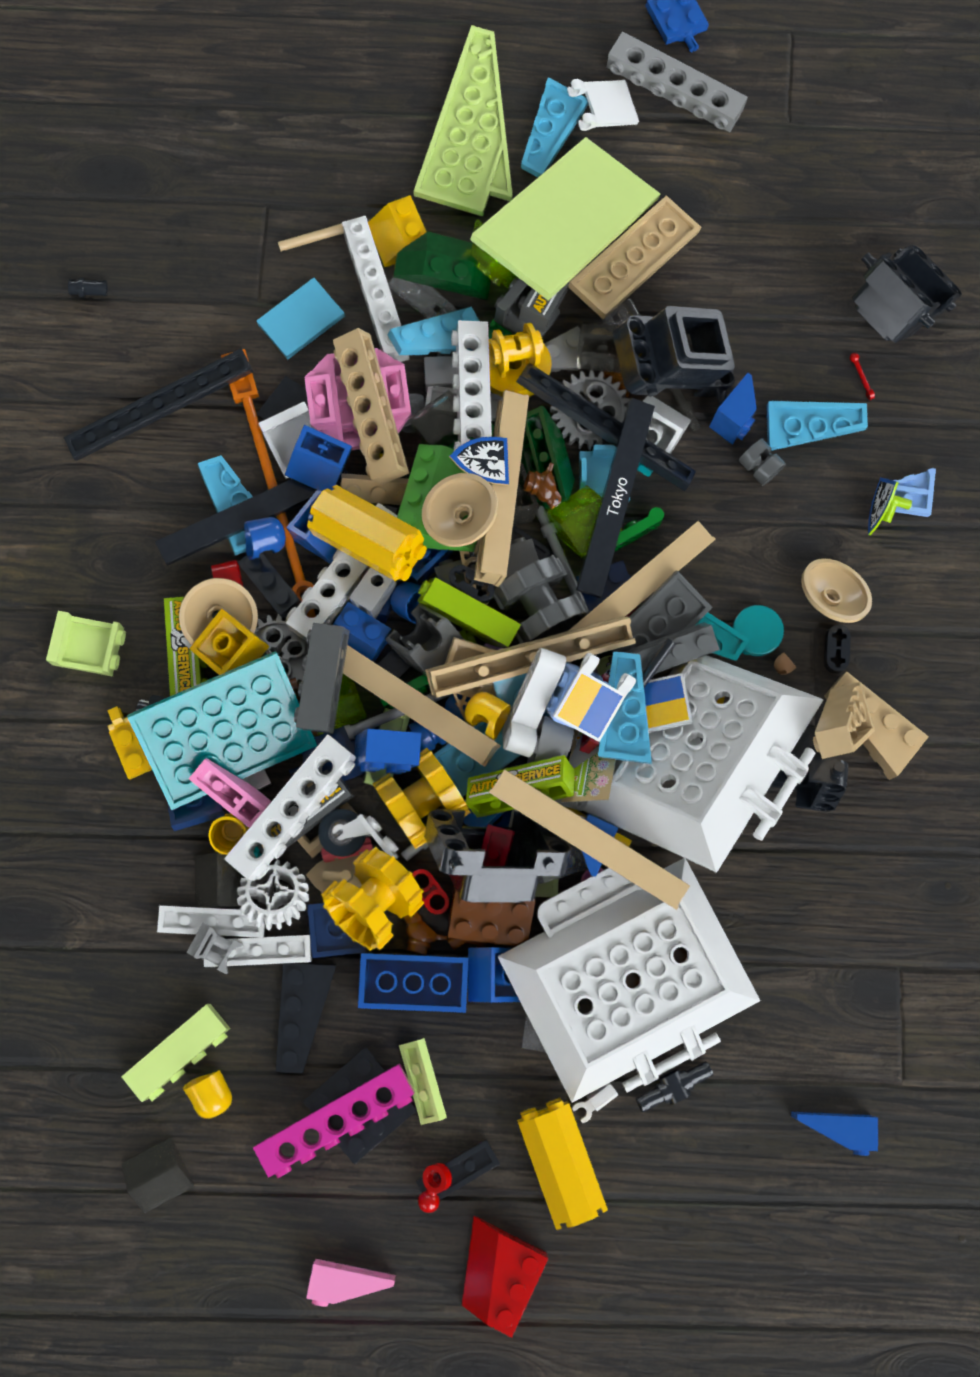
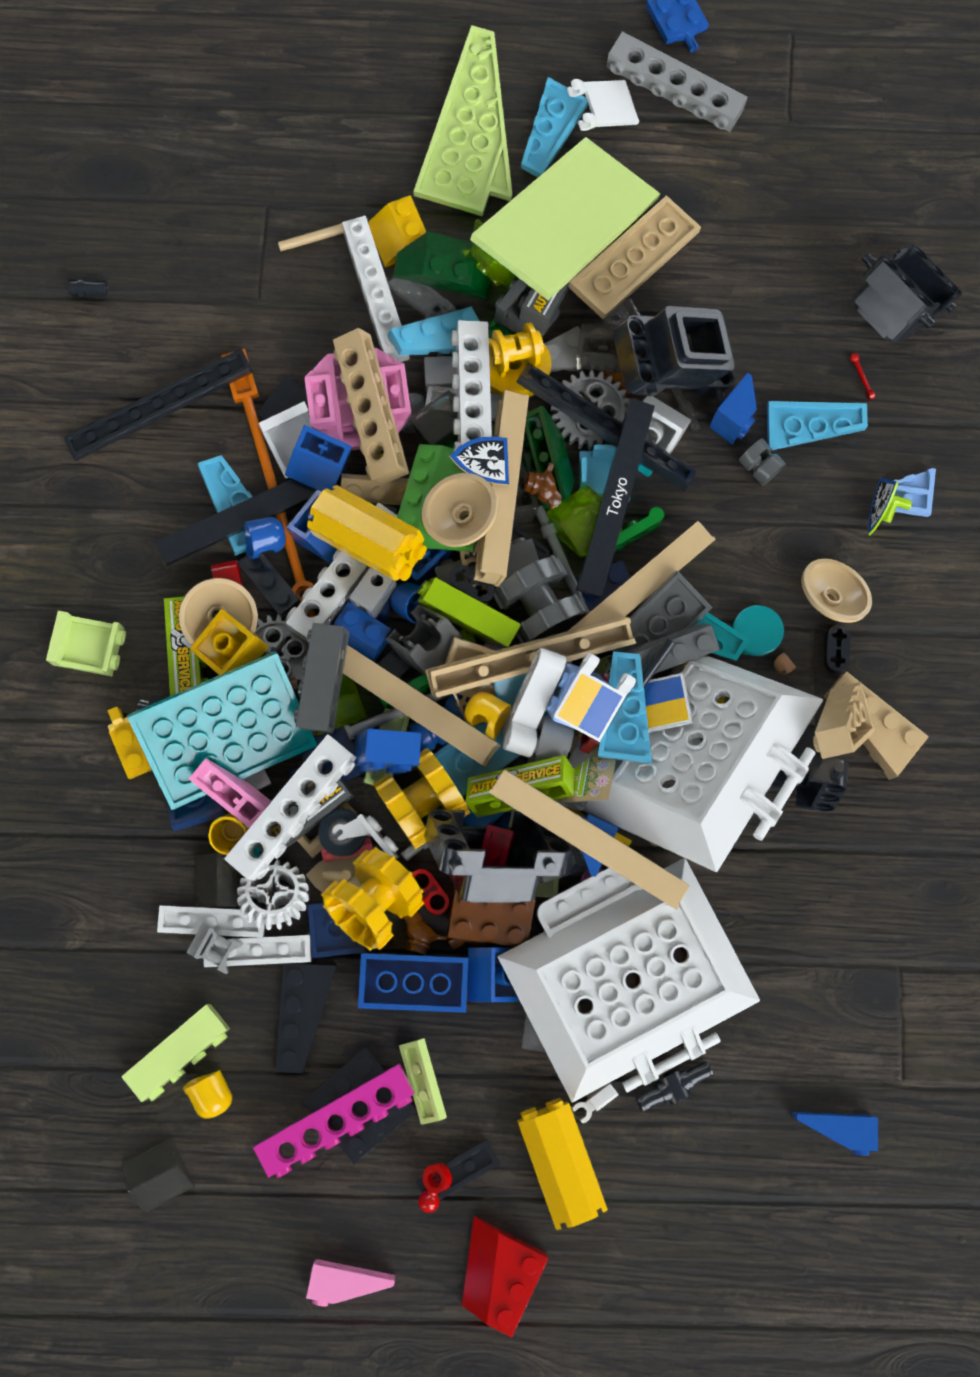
medium azure tile [257,278,345,360] -> none

